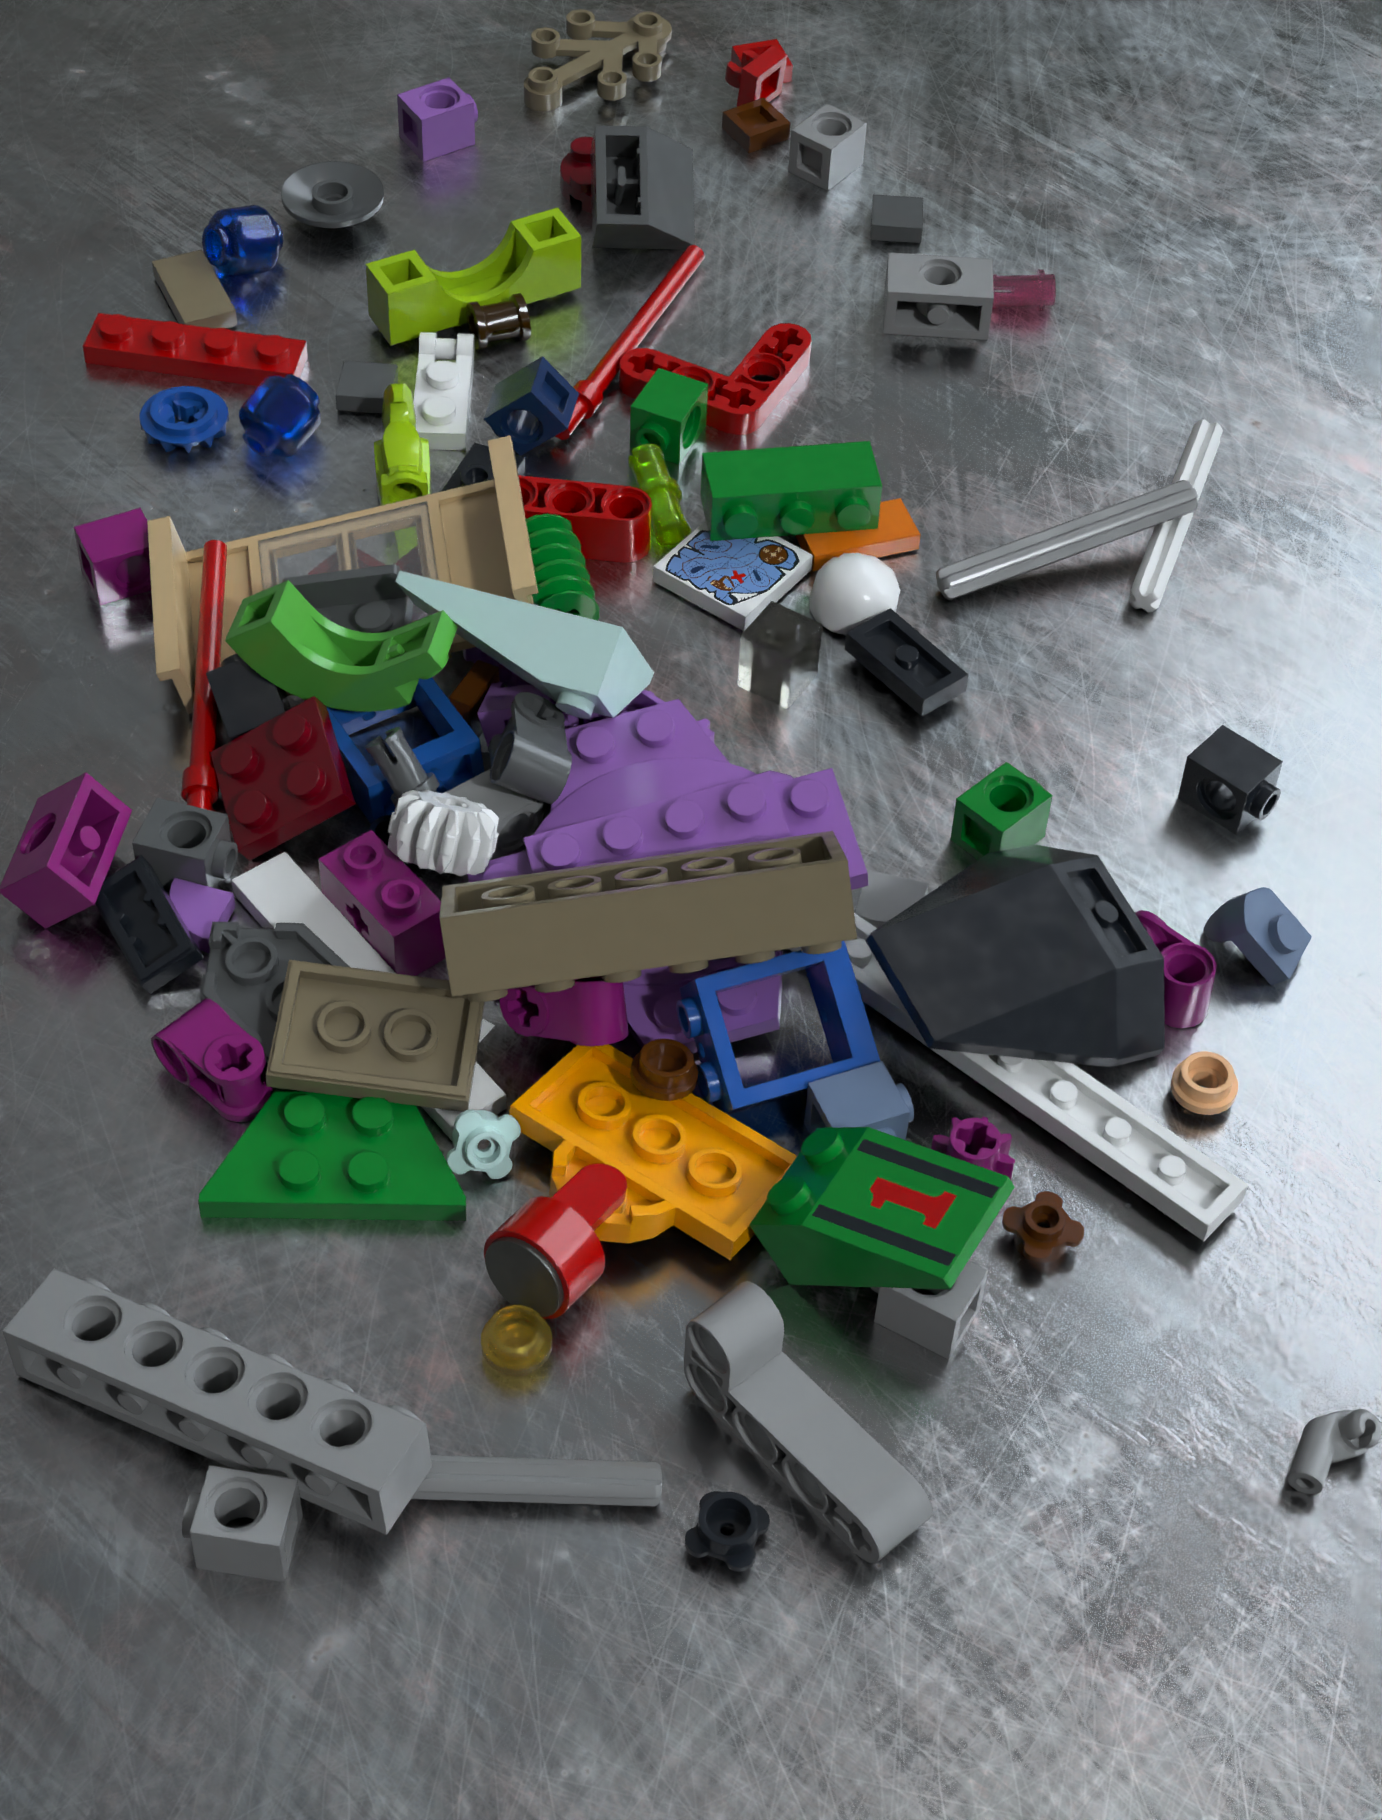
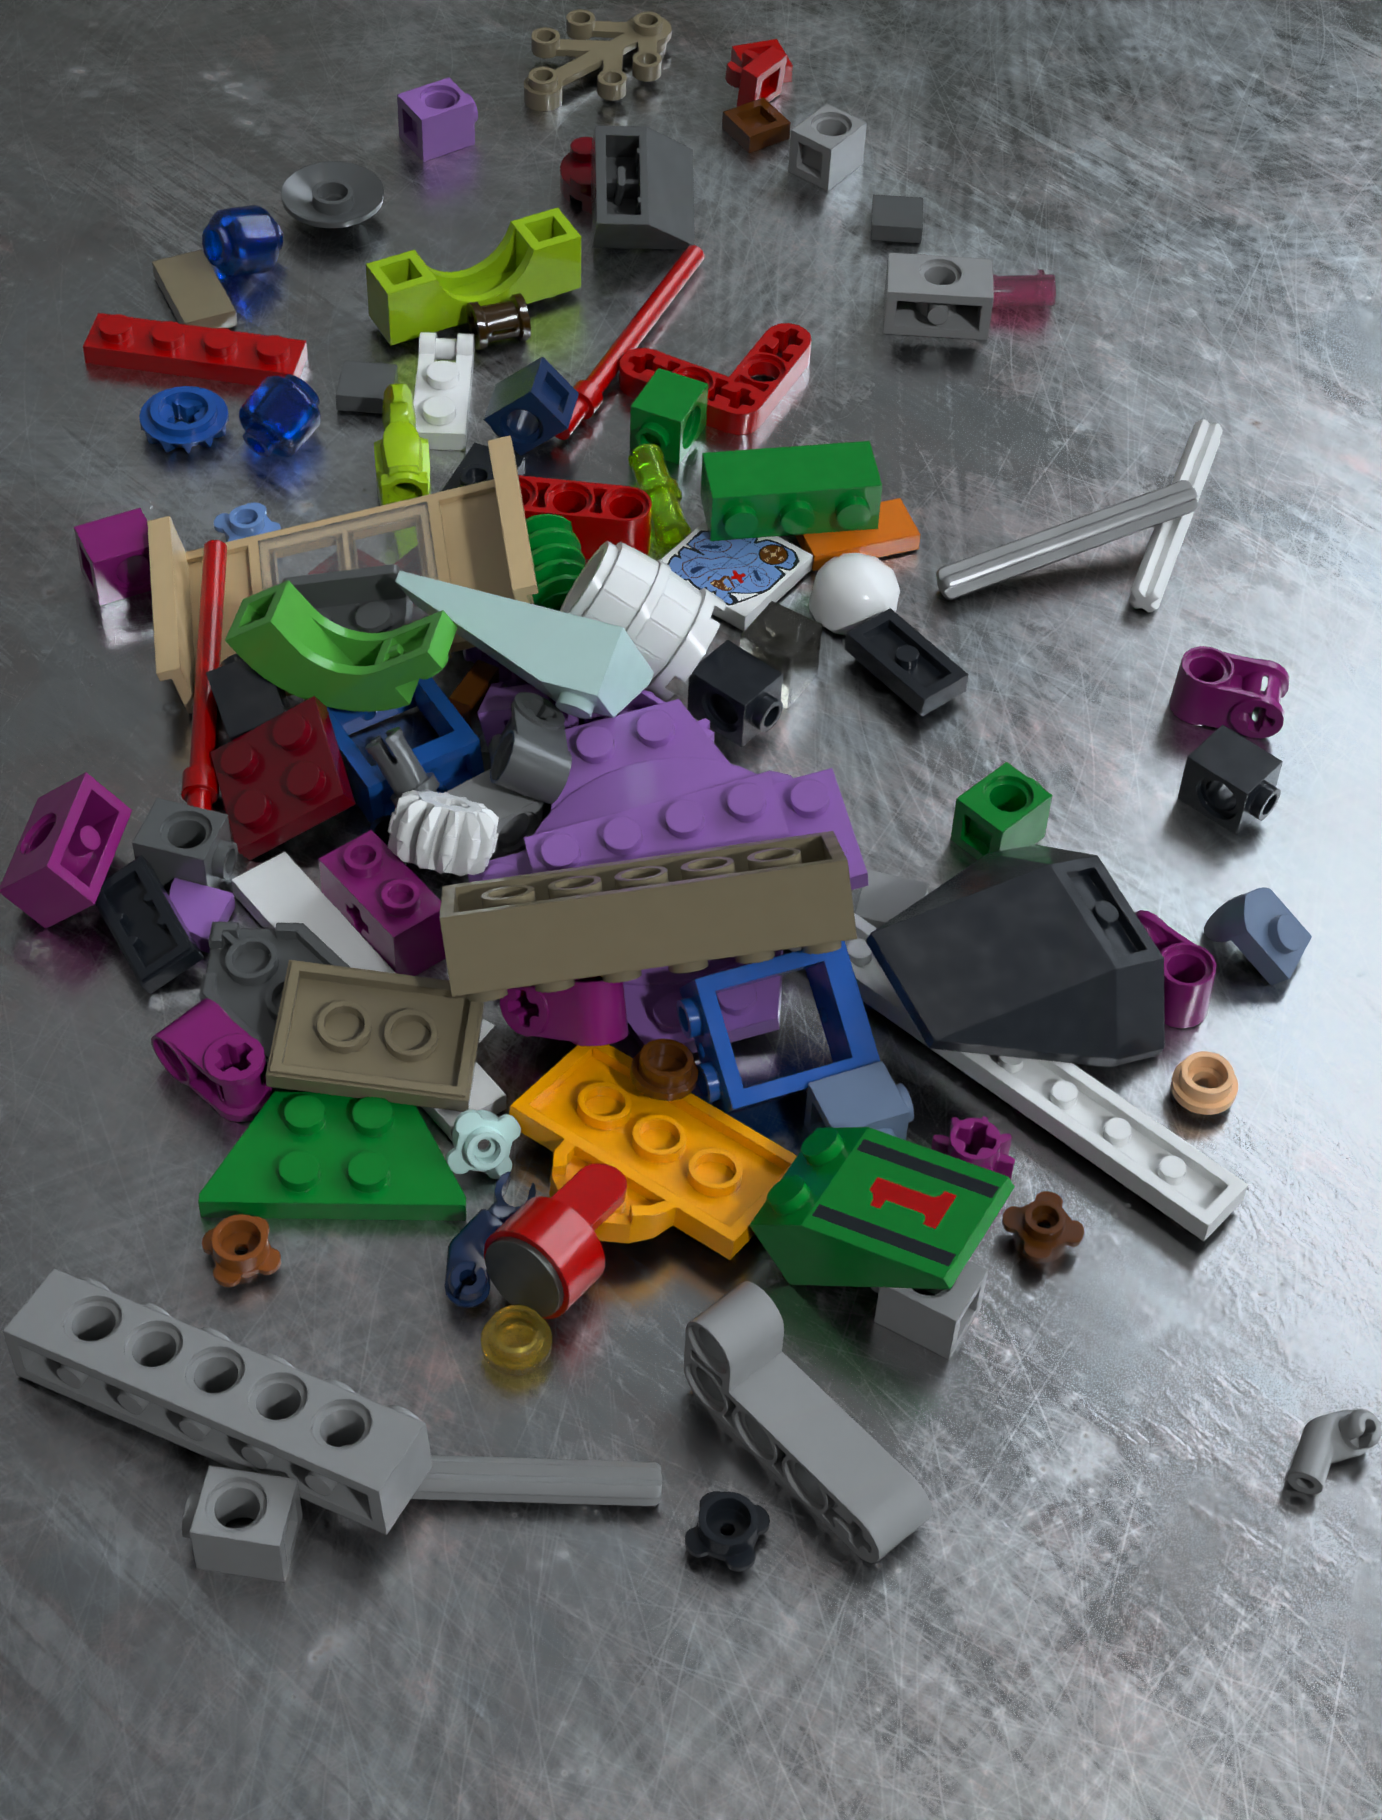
none -> dark orange plate [202,1214,281,1287]
none -> medium blue plate [214,502,281,542]
none -> dark blue arm [445,1172,536,1309]
none -> white piece [560,541,726,701]
none -> black brick [687,640,783,747]
none -> magenta piece [1169,646,1290,739]

